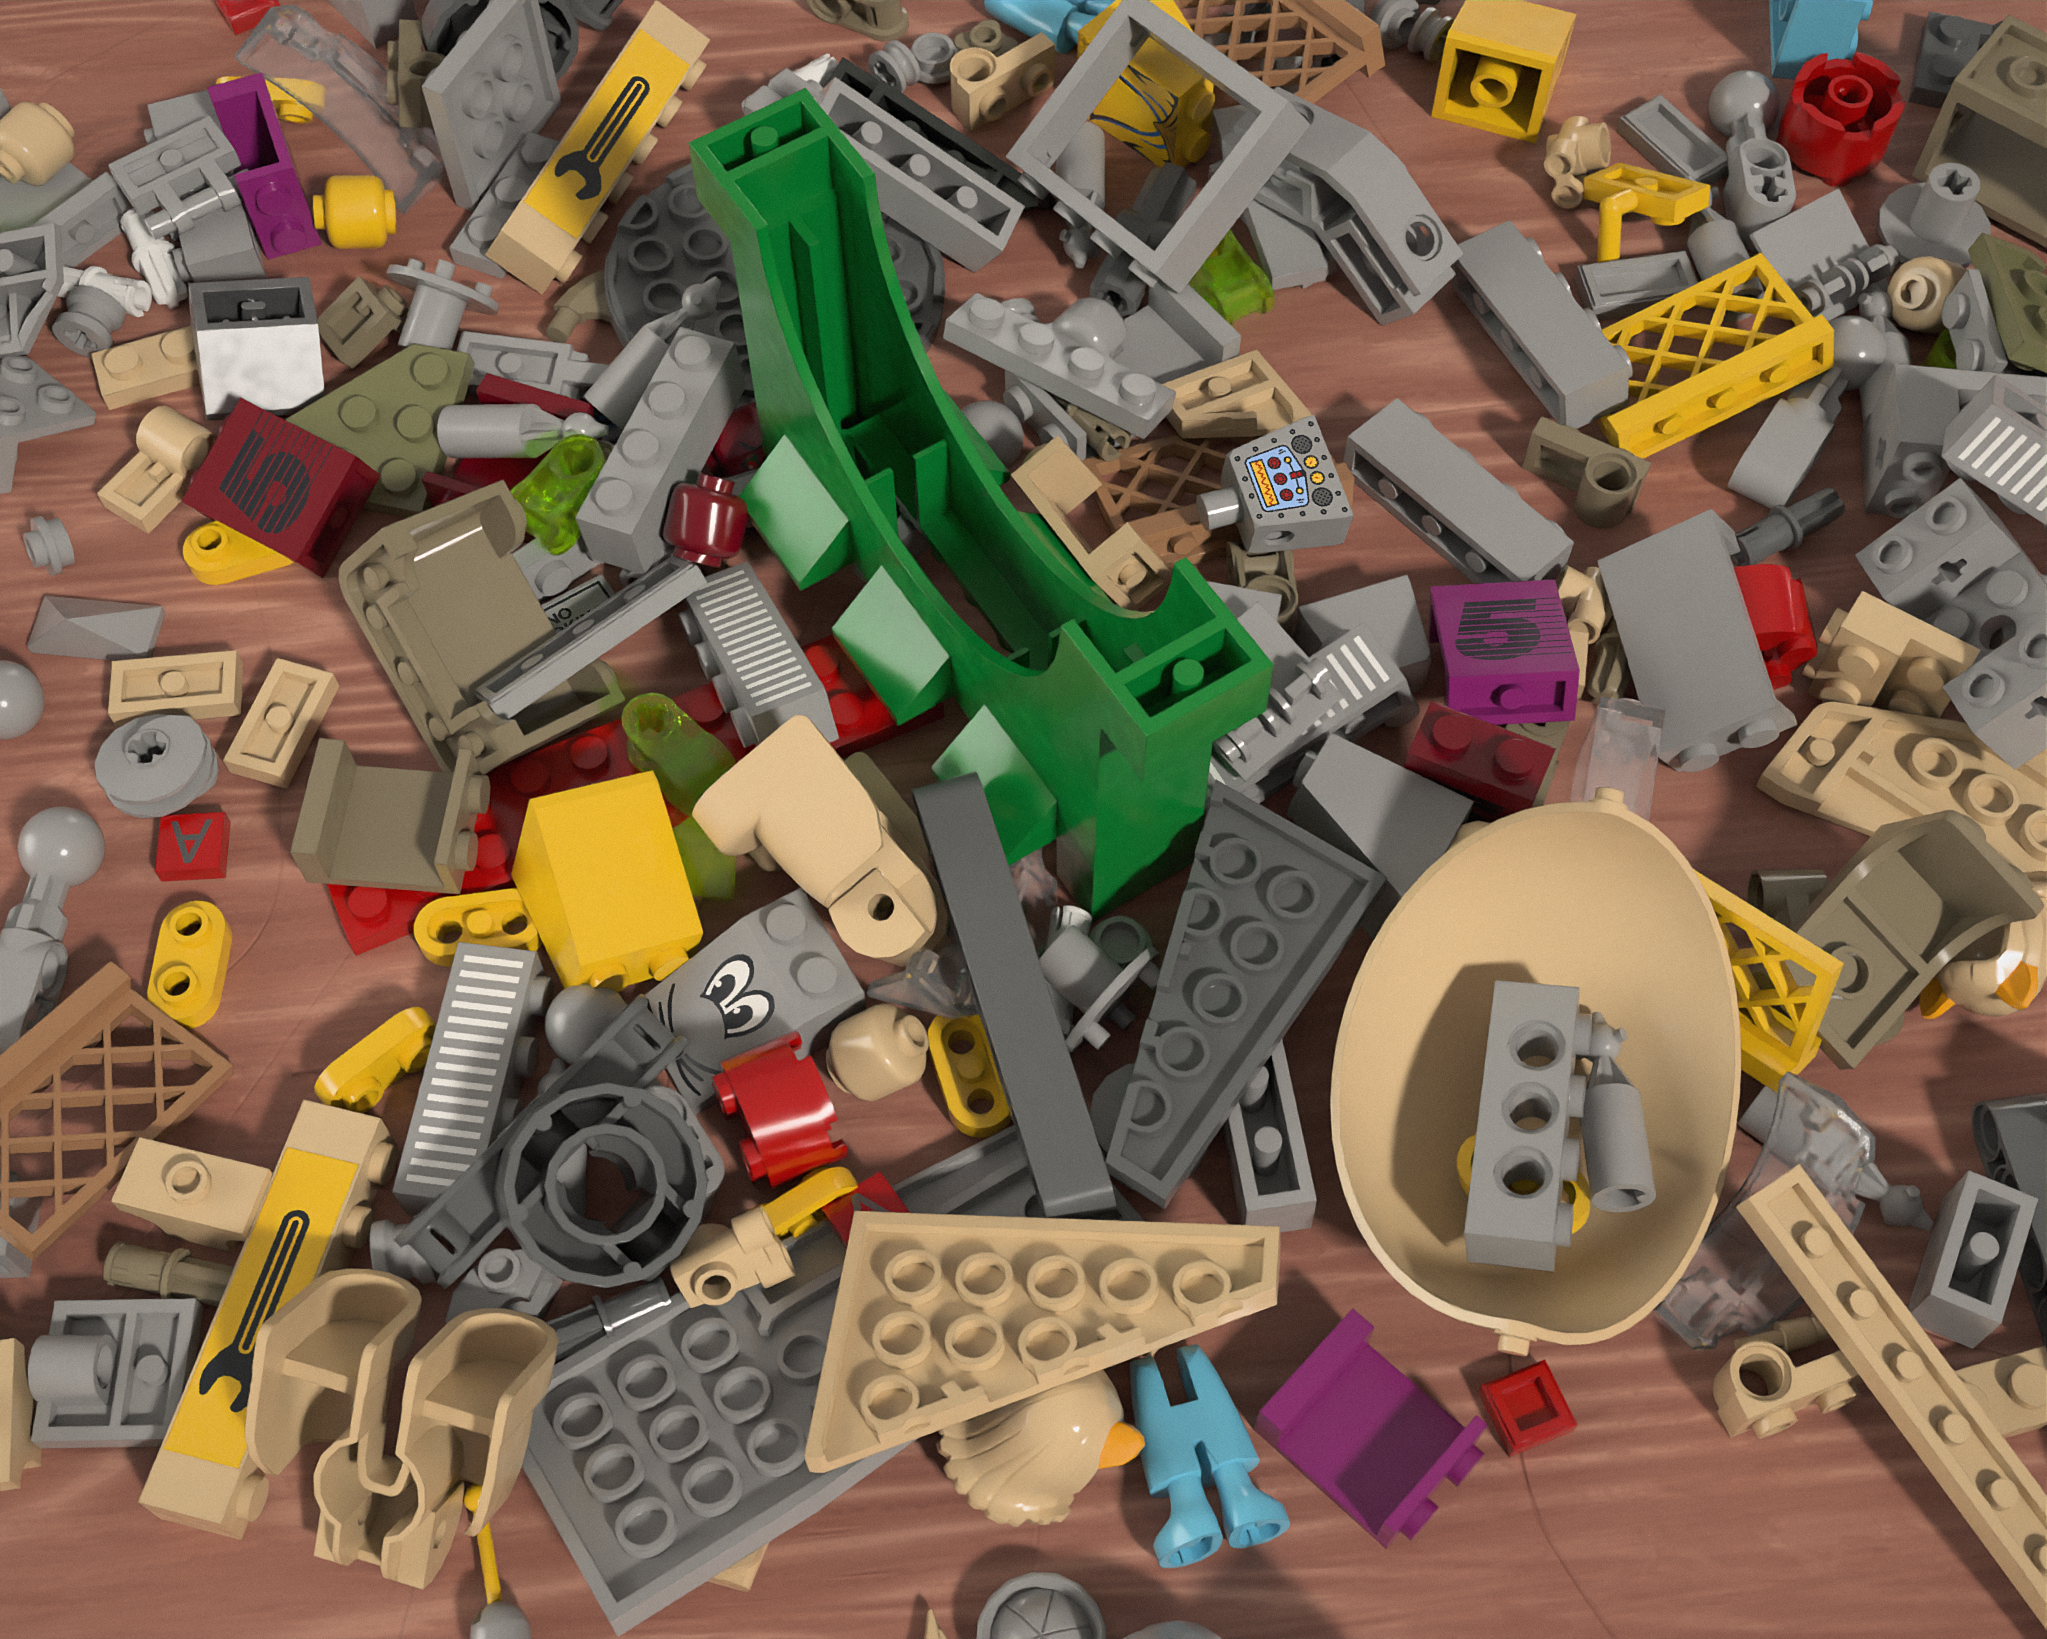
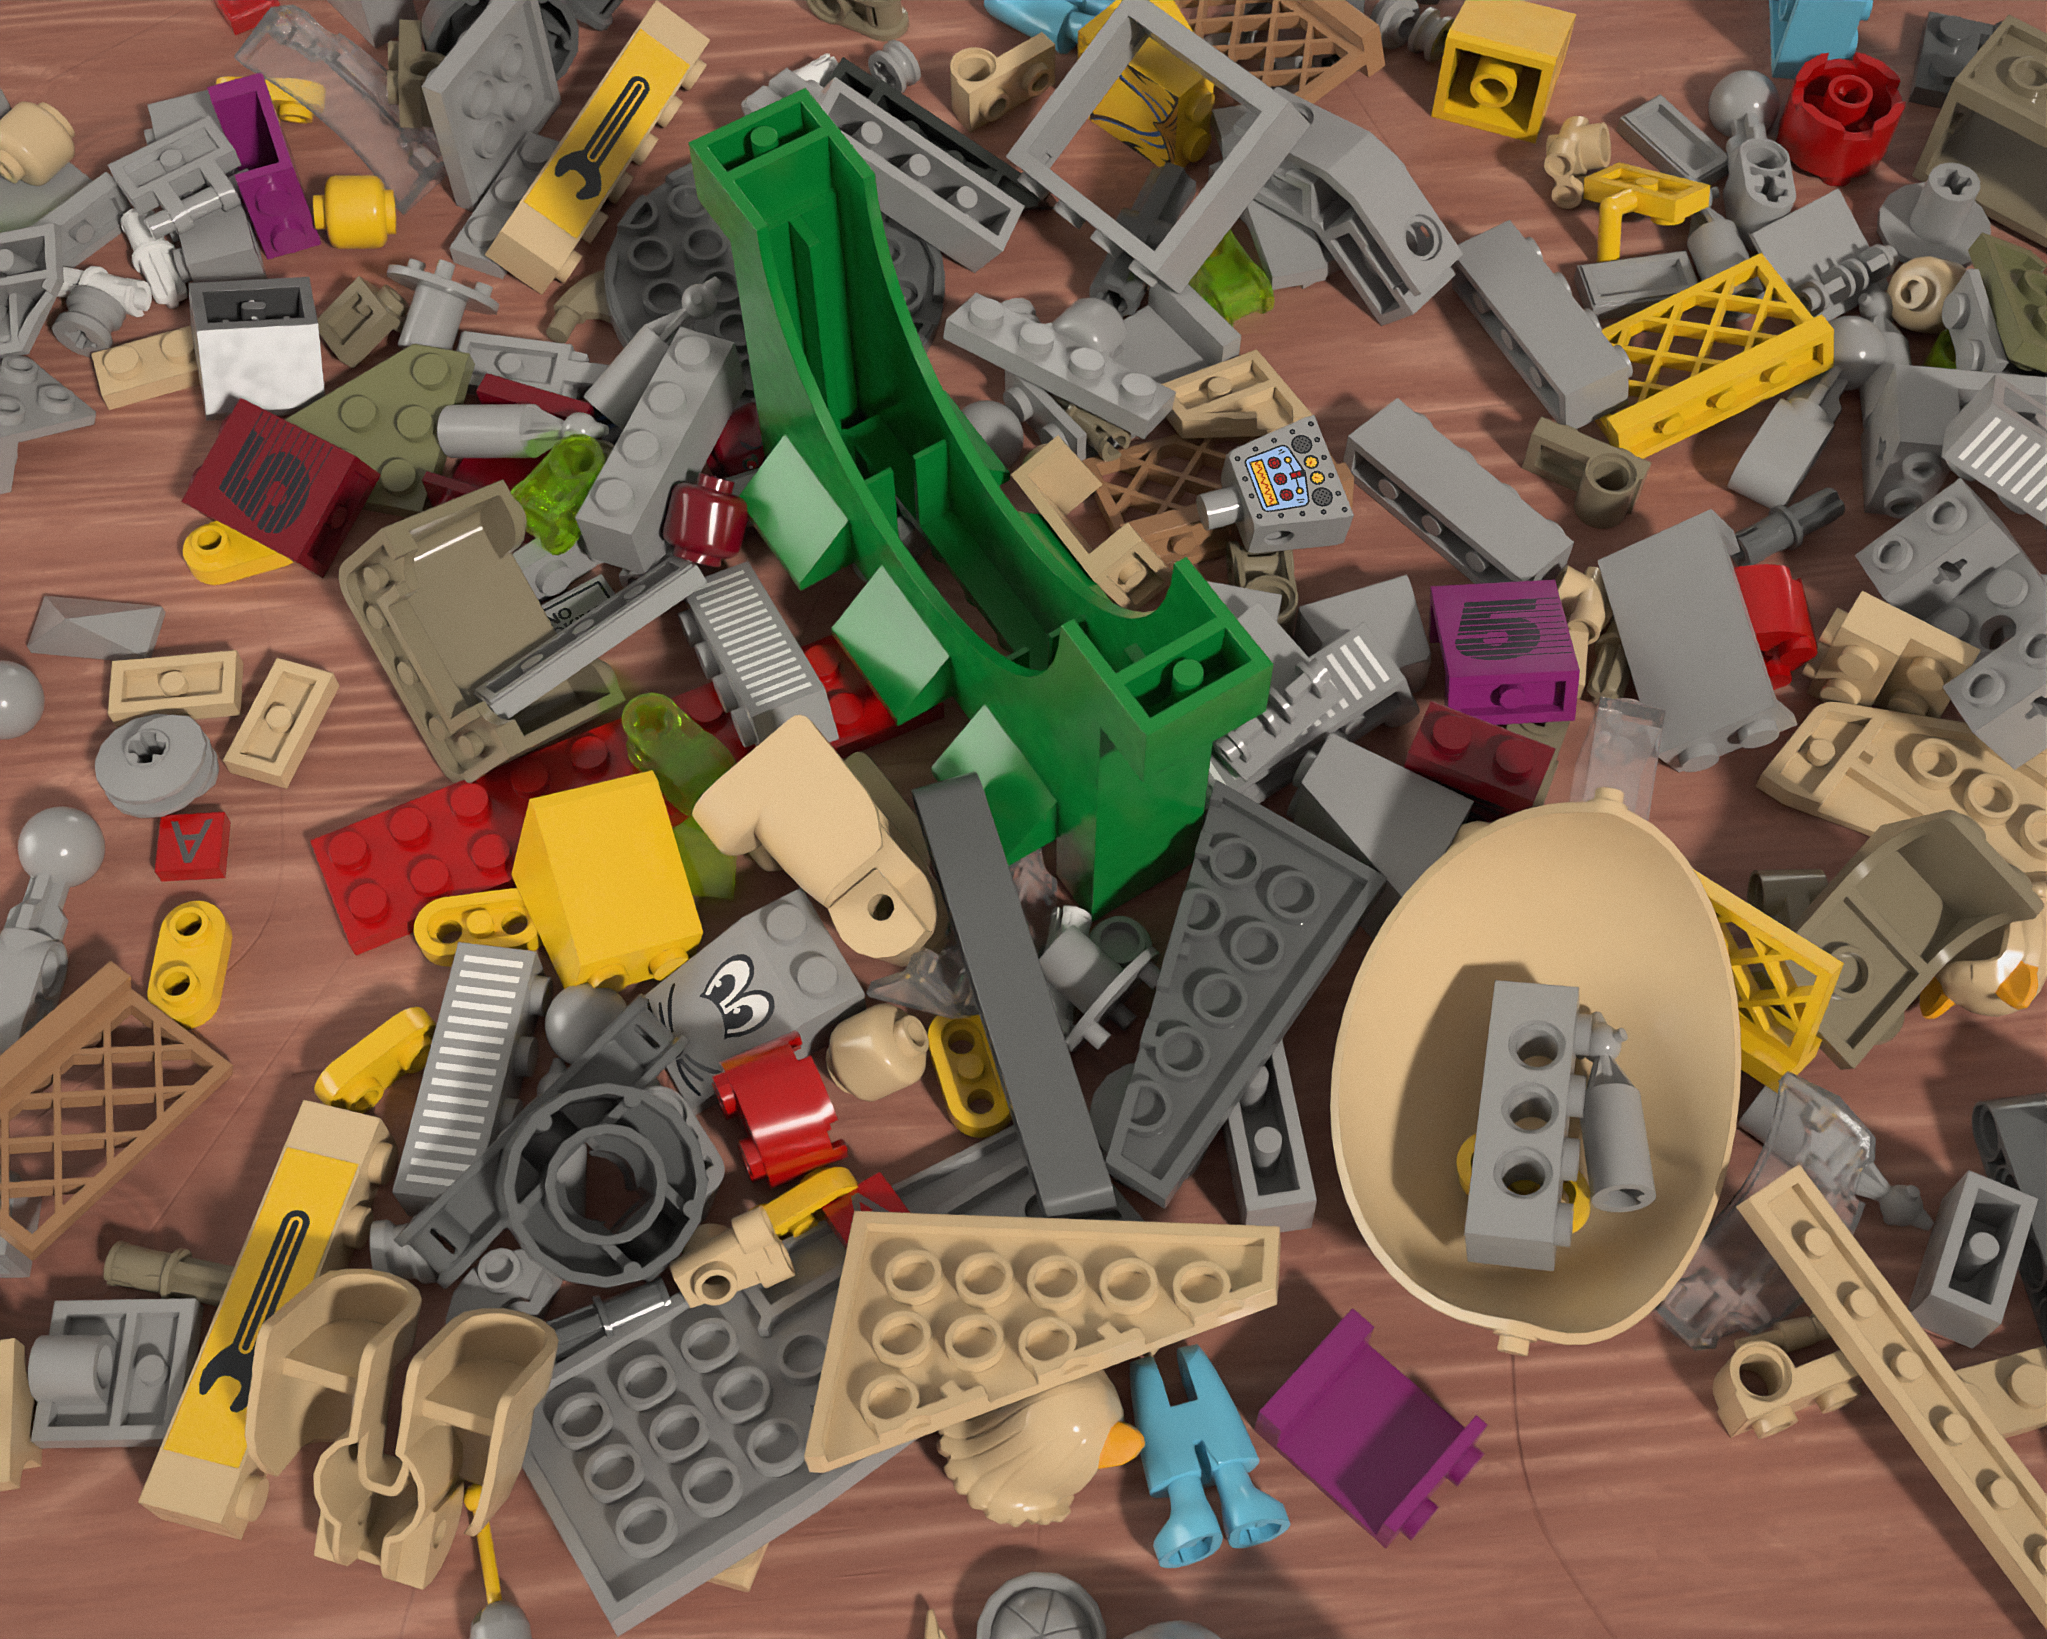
light grey plate [23,516,75,576] -> none
tan plate [97,406,218,534] -> none
tan brick [111,1137,273,1253] -> none
dark tan panel [290,738,490,894] -> none
light grey plate [910,33,959,84] -> none
dark tan plate [954,20,1018,57] -> none
light grey wheel [1055,121,1105,268] -> none
red tile [1478,1360,1578,1457] -> none

